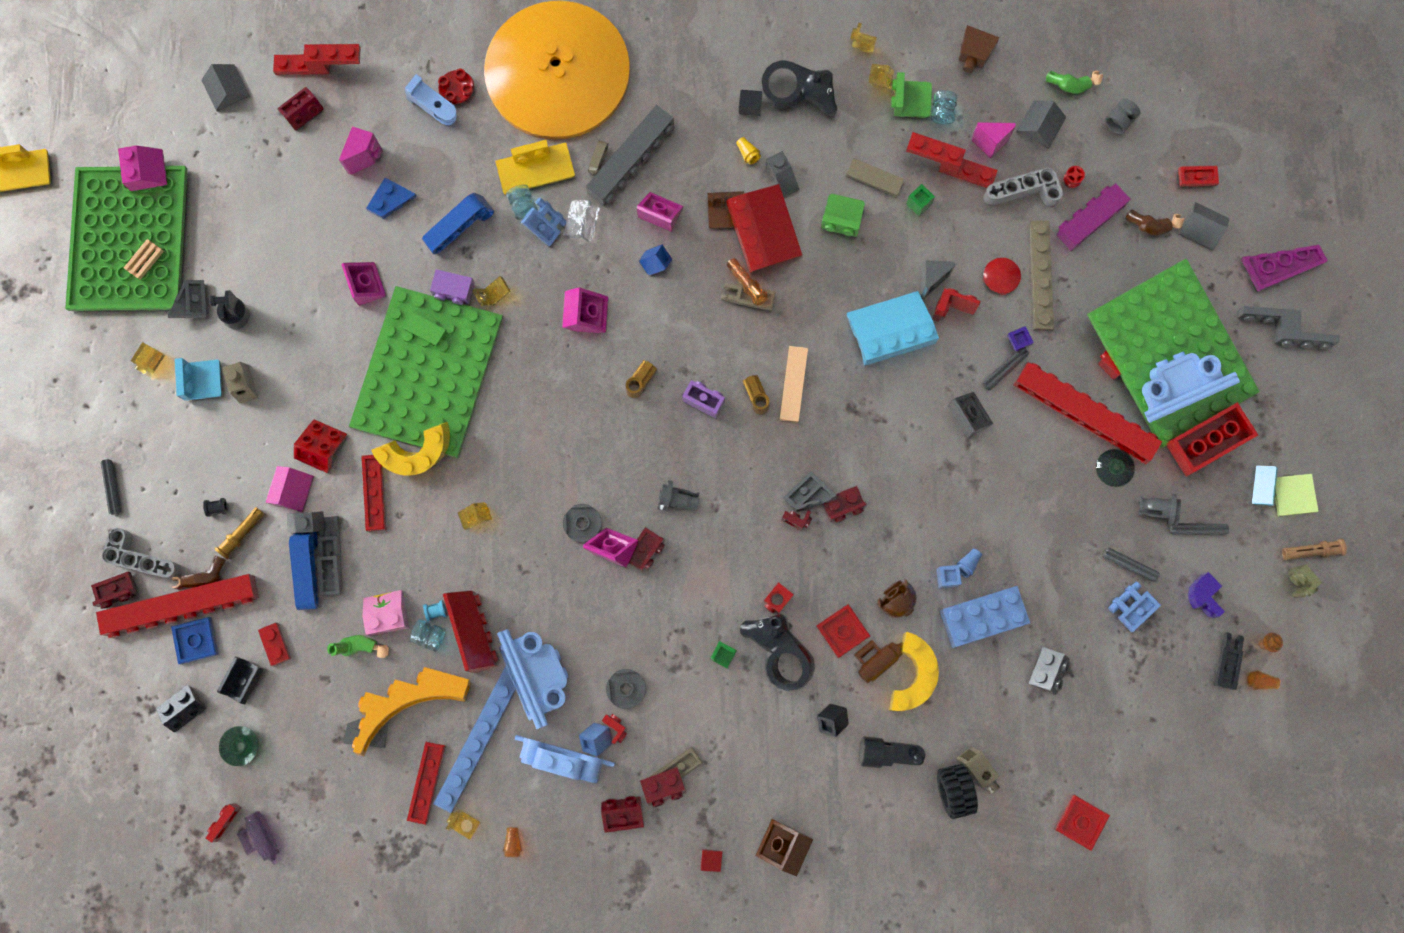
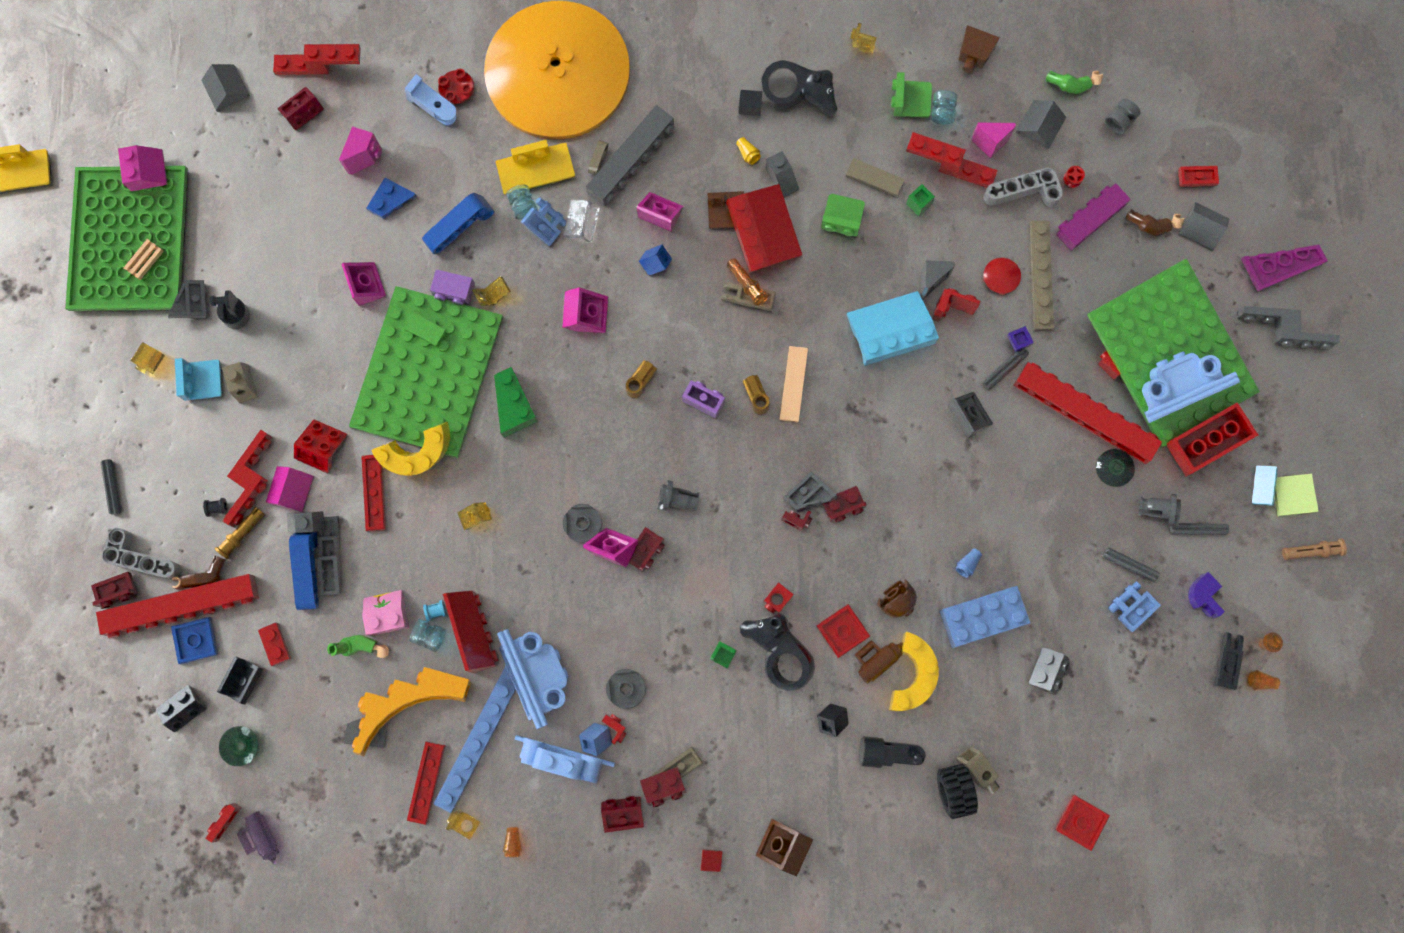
clear yellow brick [868,64,894,89] -> none
medium blue panel [936,565,962,589] -> none
olive bracket [1287,564,1322,598] -> none
none -> red bracket [222,430,272,528]
none -> green wedge [494,367,538,438]

